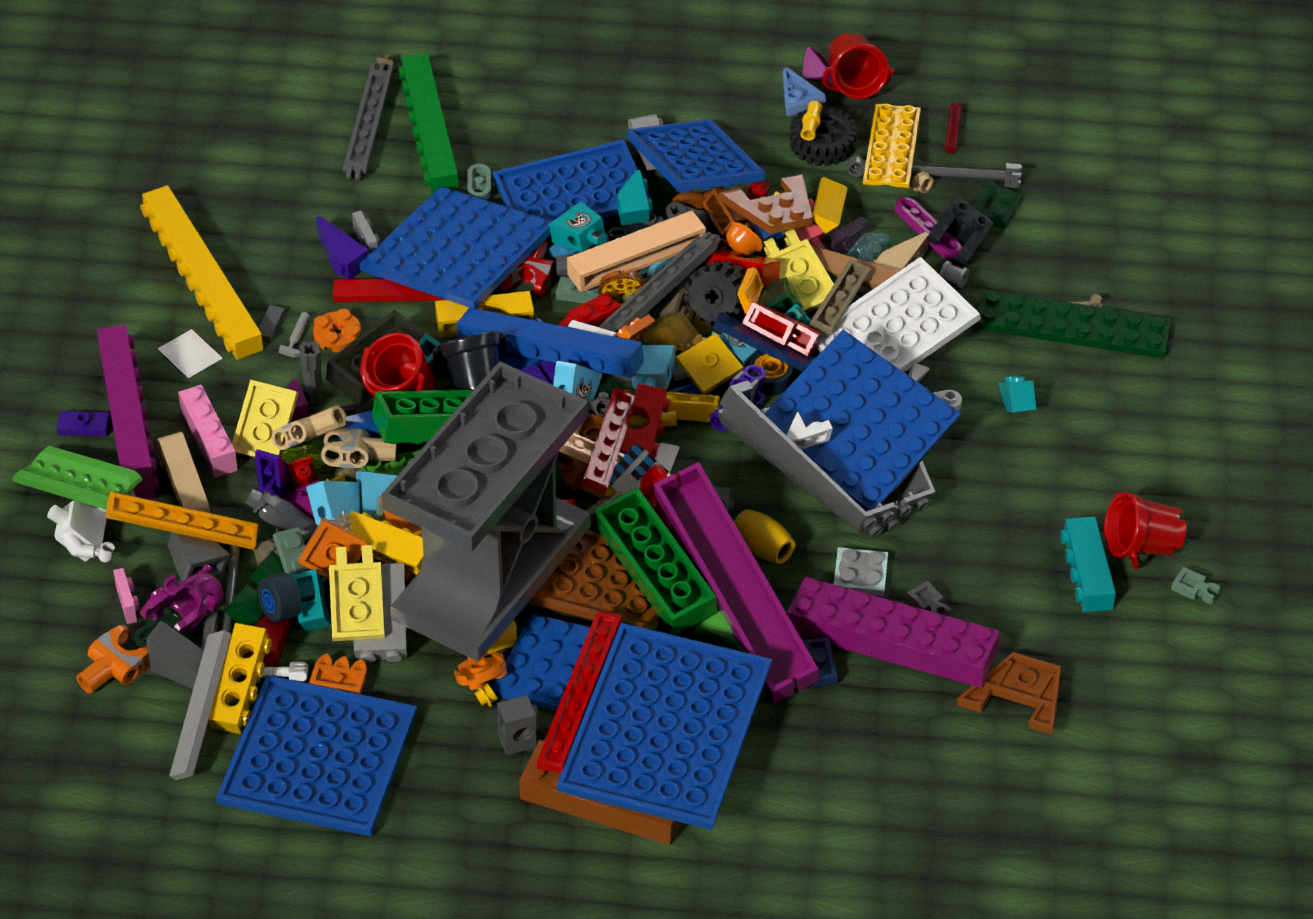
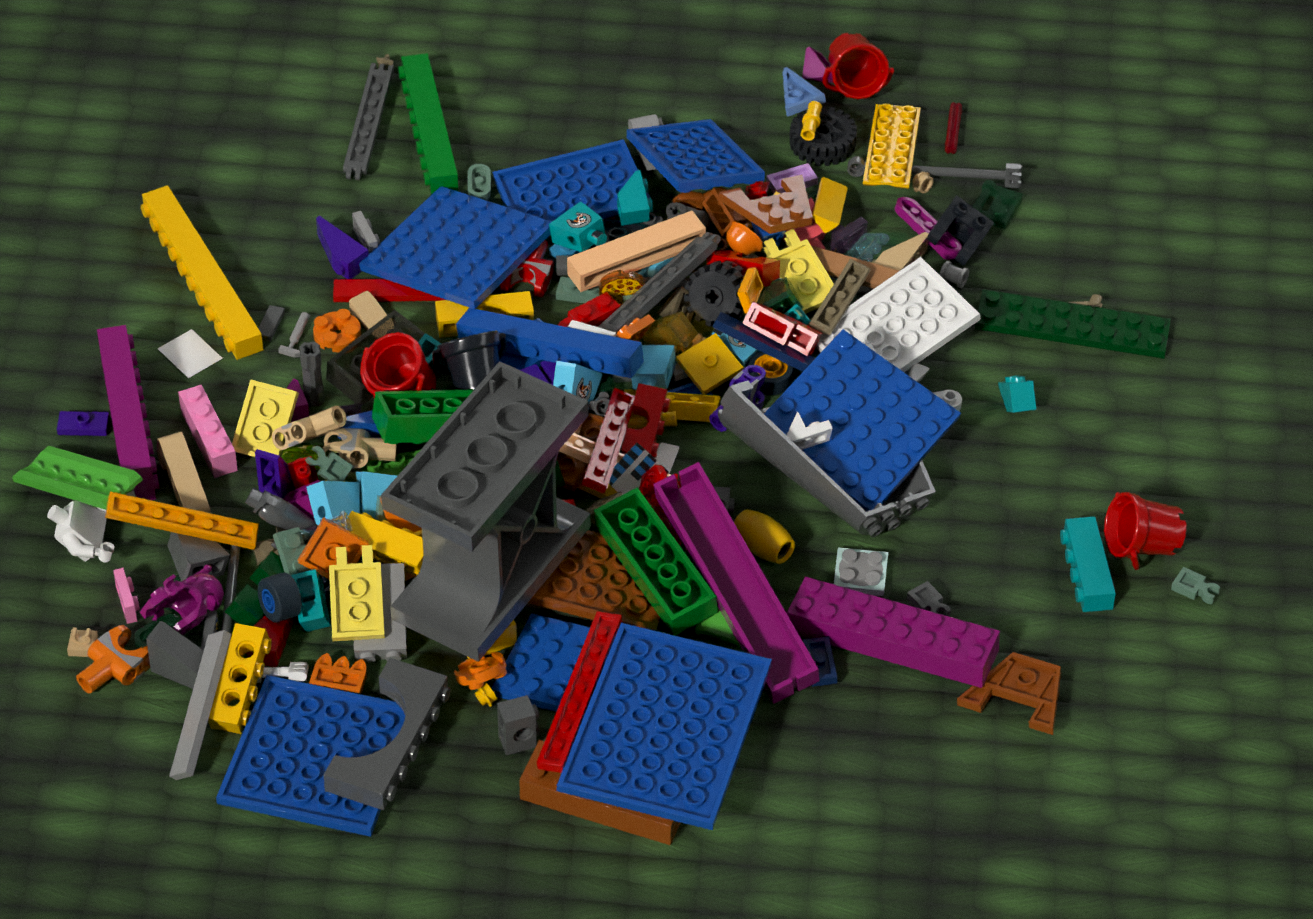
none -> tan tile [67,628,98,657]
none -> sand green plate [305,446,353,482]
none -> dark grey arch [323,658,451,810]
none -> tan slope [349,291,396,340]
none -> lavender plate [766,163,818,193]

